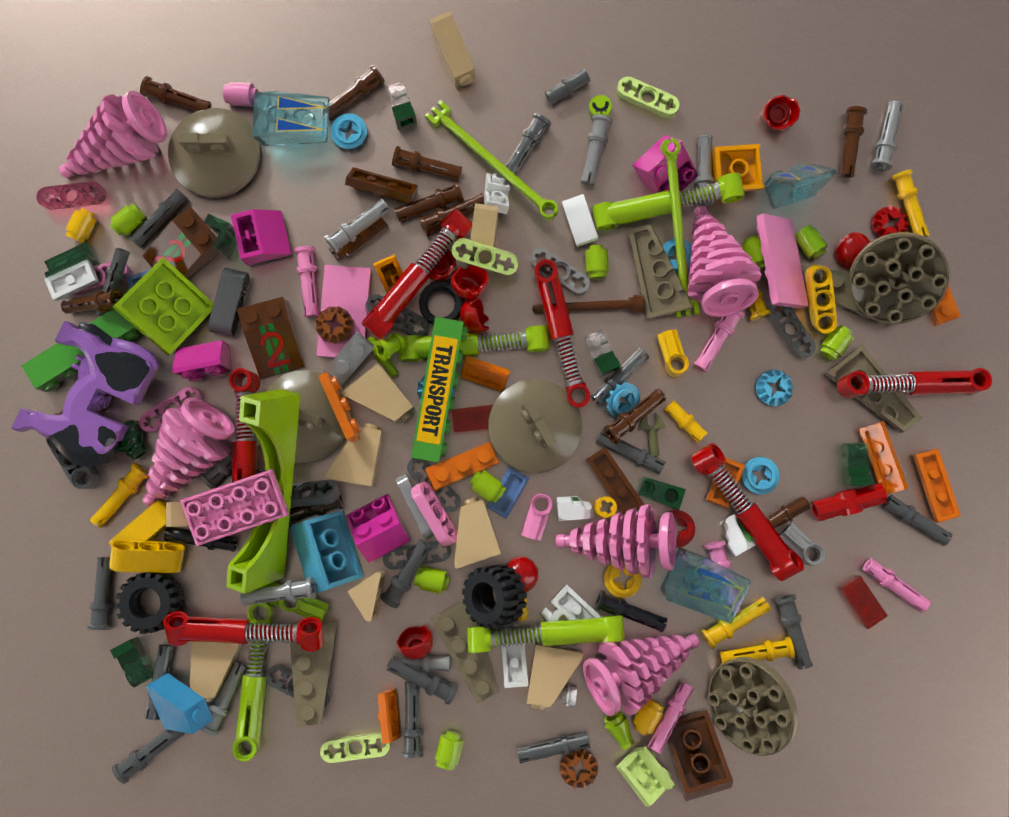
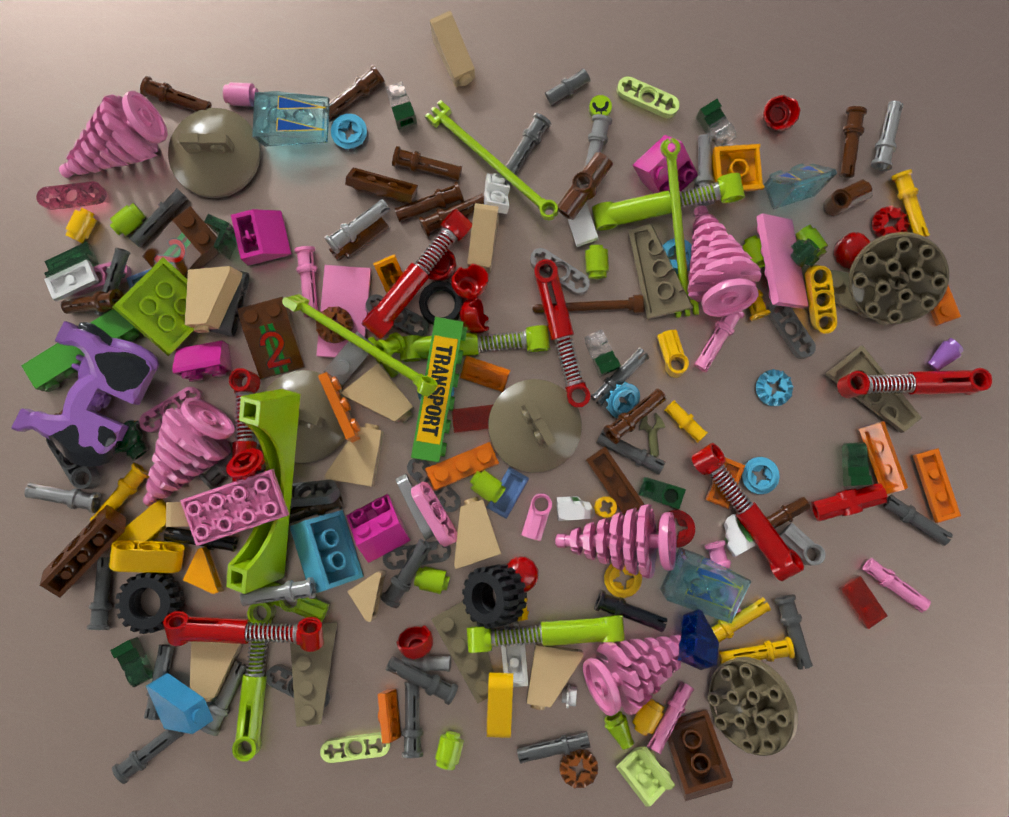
yellowish green beam [452,238,519,275] -> none
white plate [540,584,601,647] -> none
lime brick [820,325,854,361] -> none
none -> light grey pin [25,483,101,513]
none -> reddish brown brick [39,505,127,598]
none -> light orange slope [183,547,224,594]
none -> tan slope [185,266,242,333]
none -> red gear [226,448,265,481]
none -> lime hinge [282,294,438,396]
none -> yellow beam [487,672,513,738]
none -> reddish brown piece [558,152,613,220]
none -> clear blue slope [678,609,719,670]
none -> leg [696,99,737,147]
none -> clear green gear [790,238,820,267]
none -> reddish brown piece [824,179,873,216]
none -> medium lavender cone [927,338,964,371]

